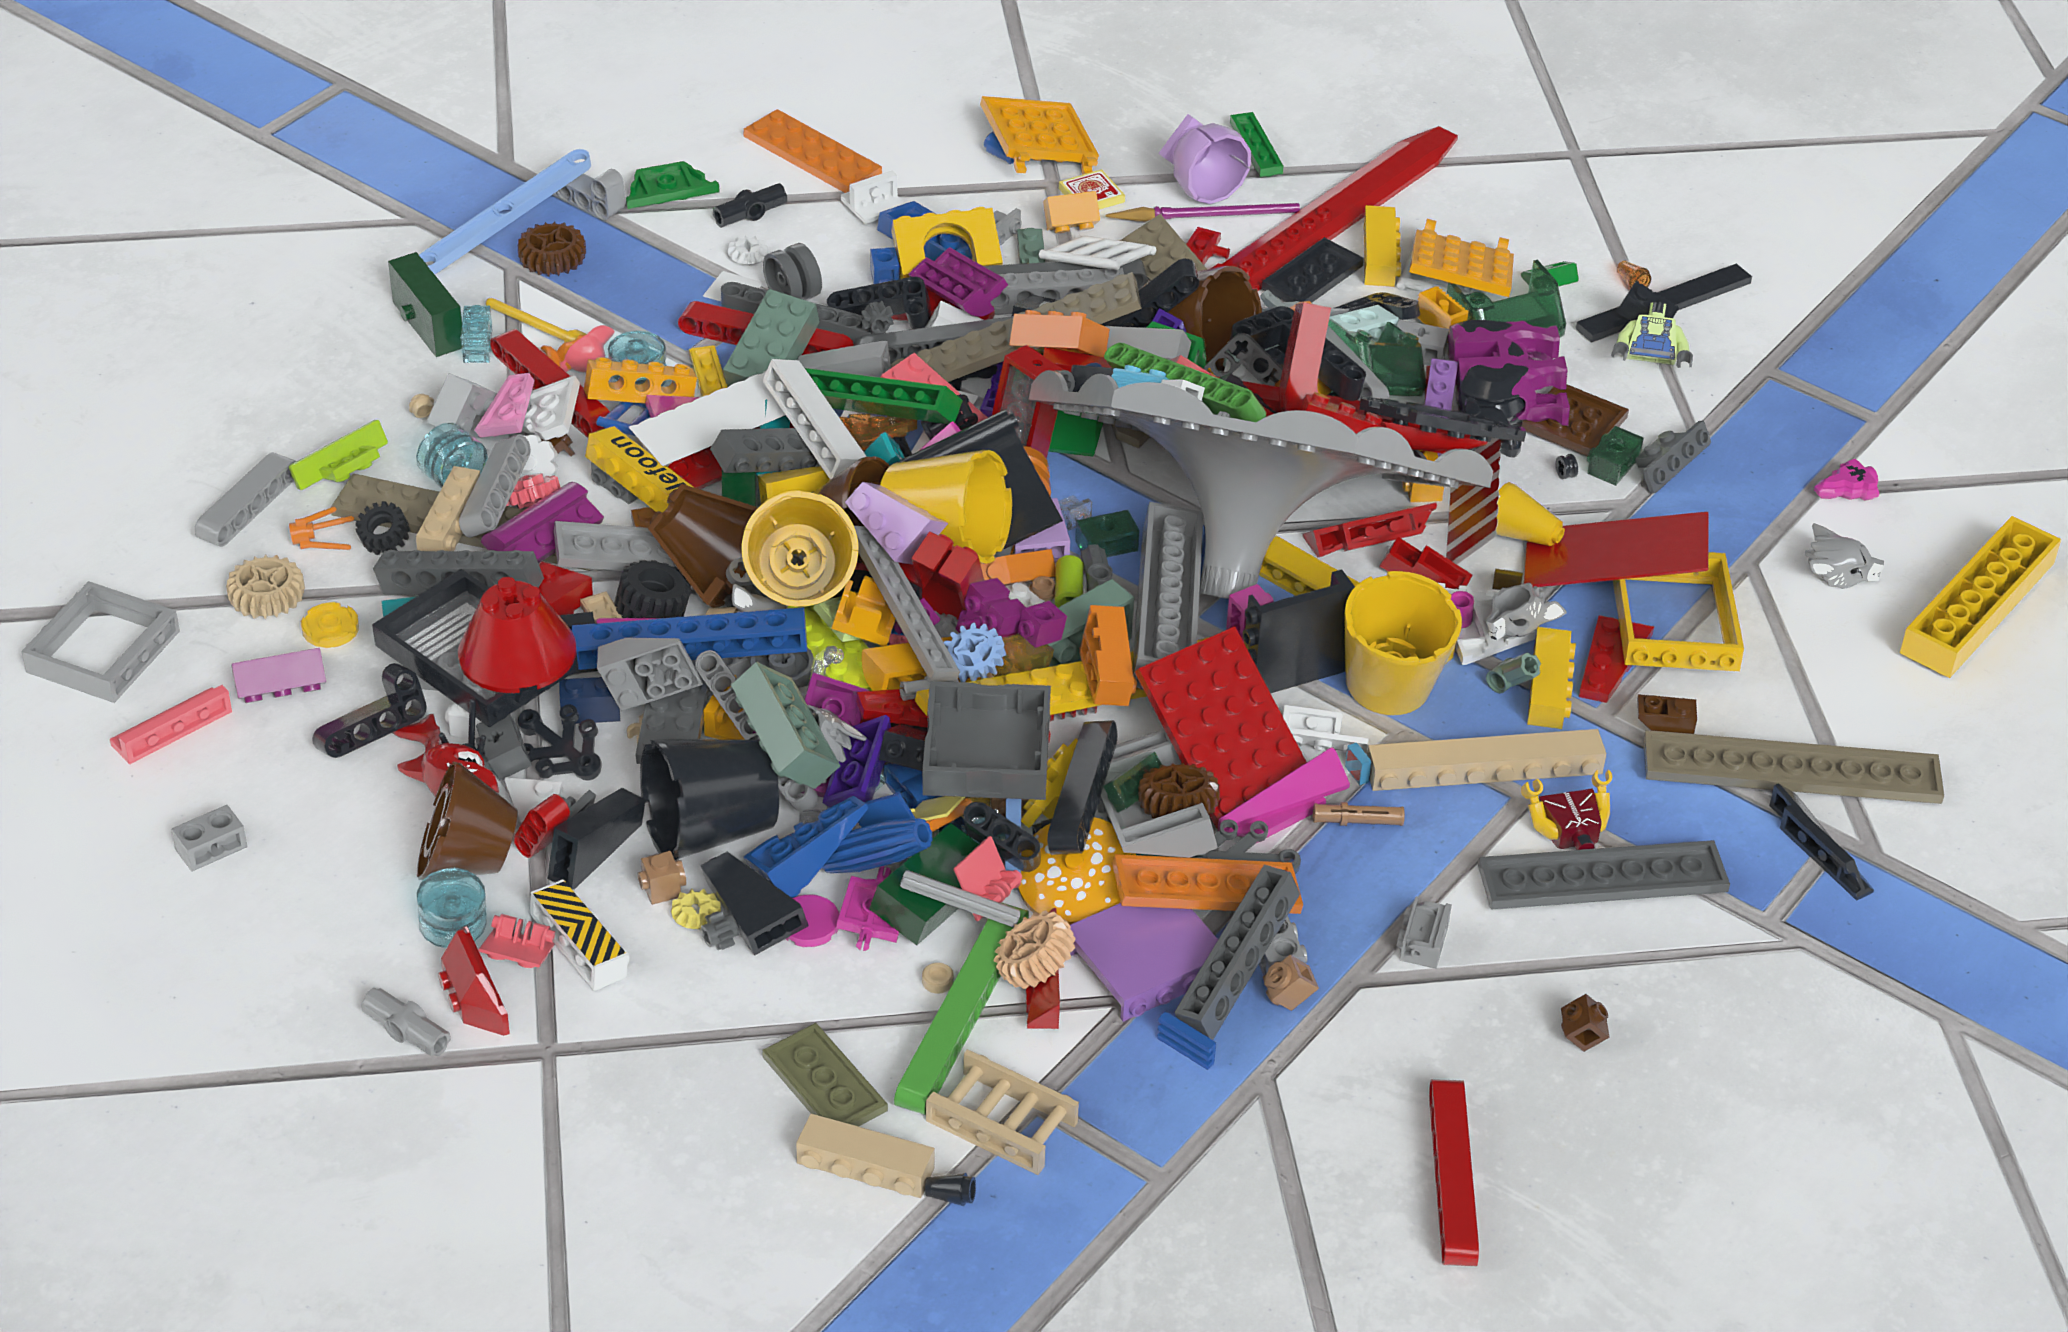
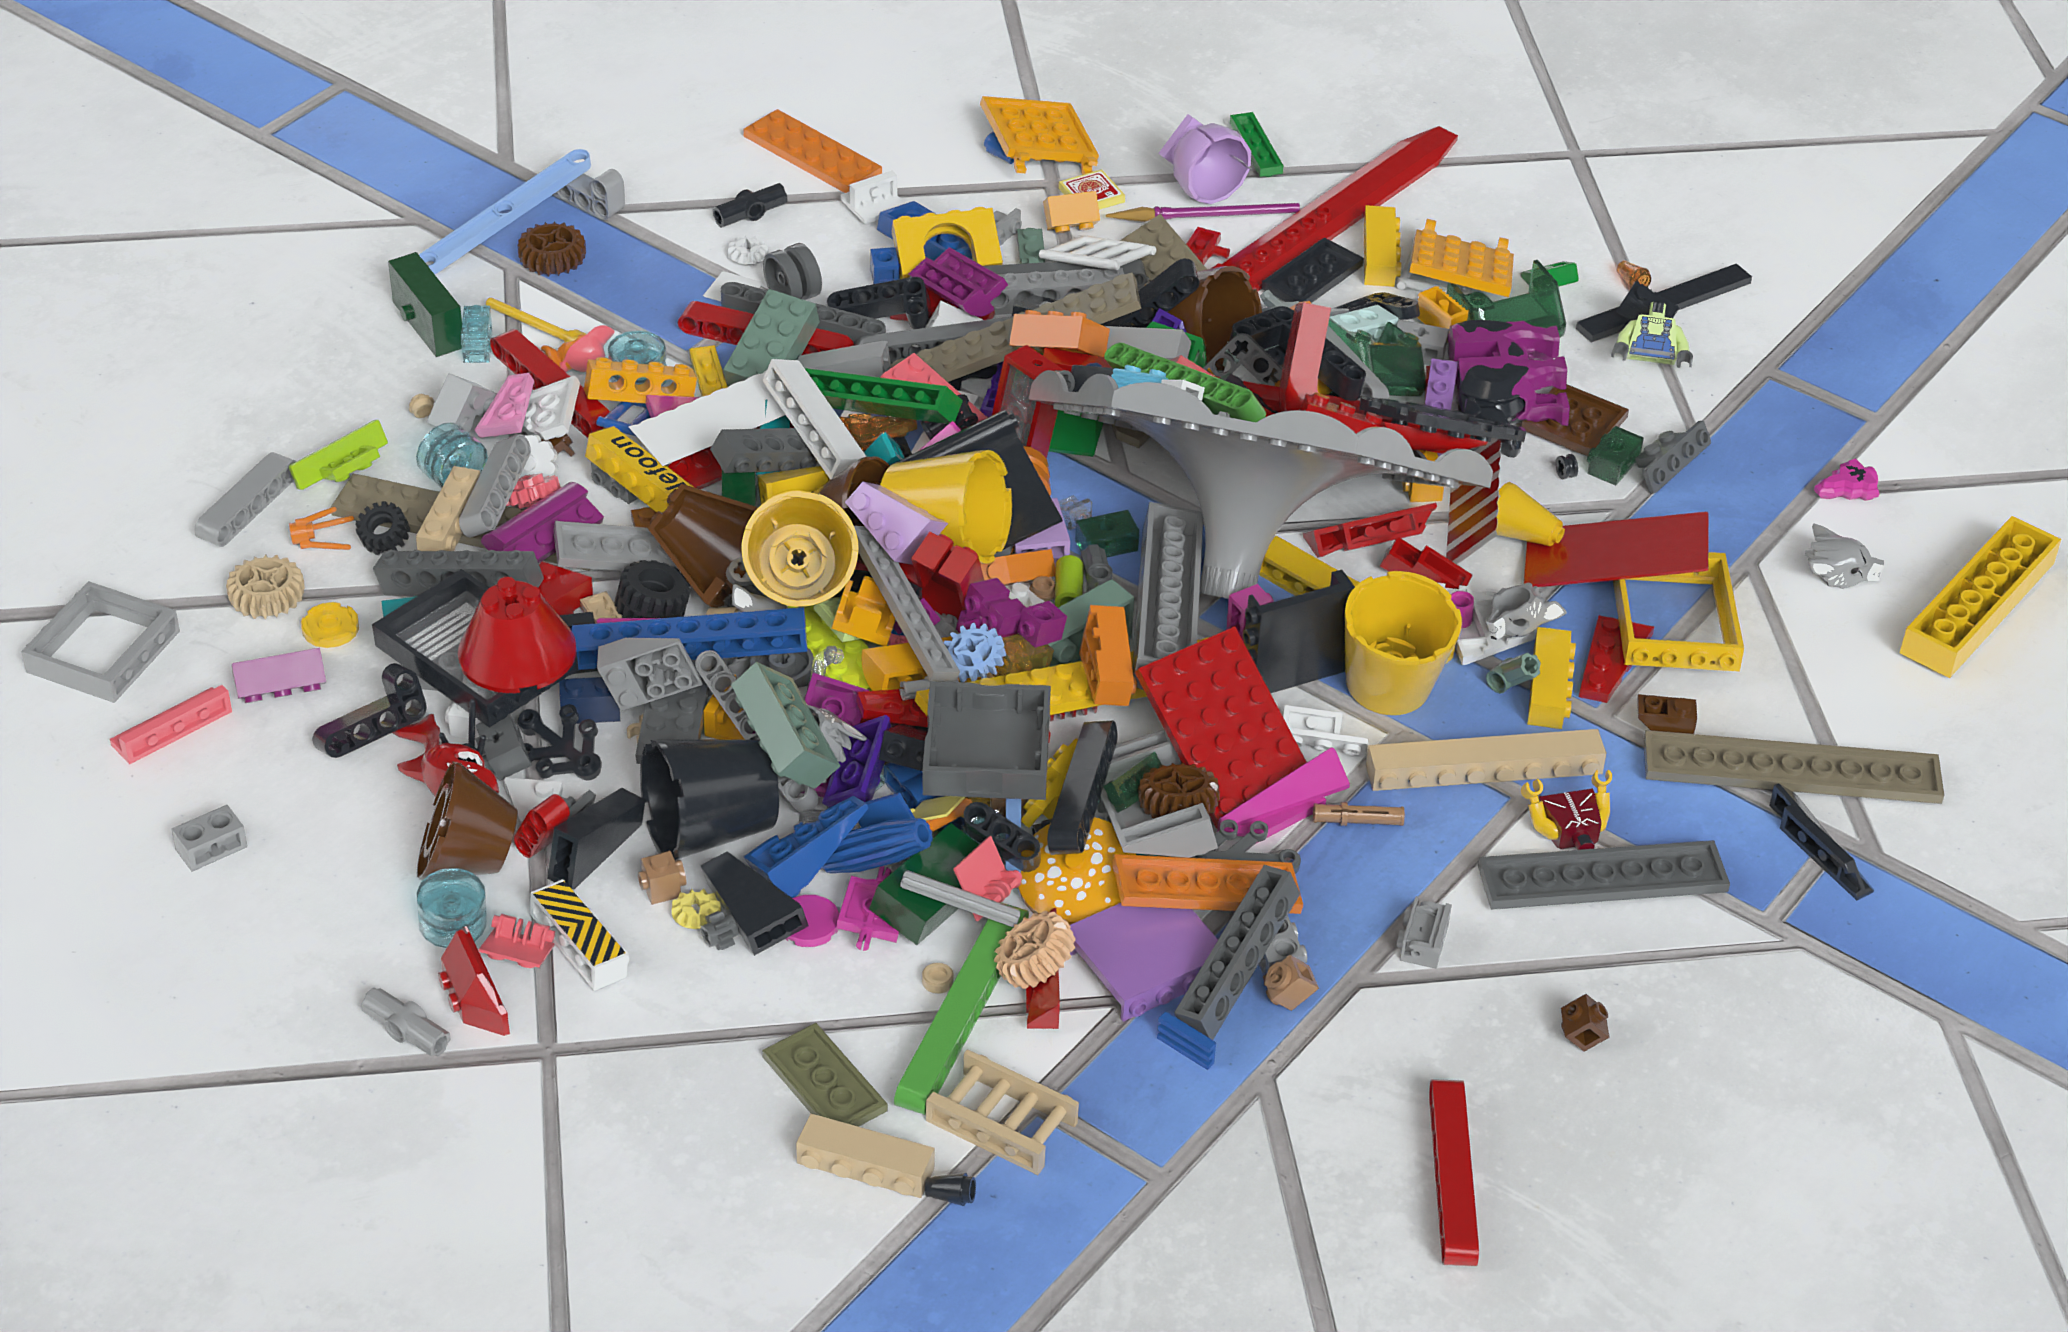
green wing [626,161,720,209] -> none
dark grey gear [861,301,894,334] -> none
dark azure tile [1345,742,1372,785] -> none
dark brown tile [1492,569,1523,590] -> none

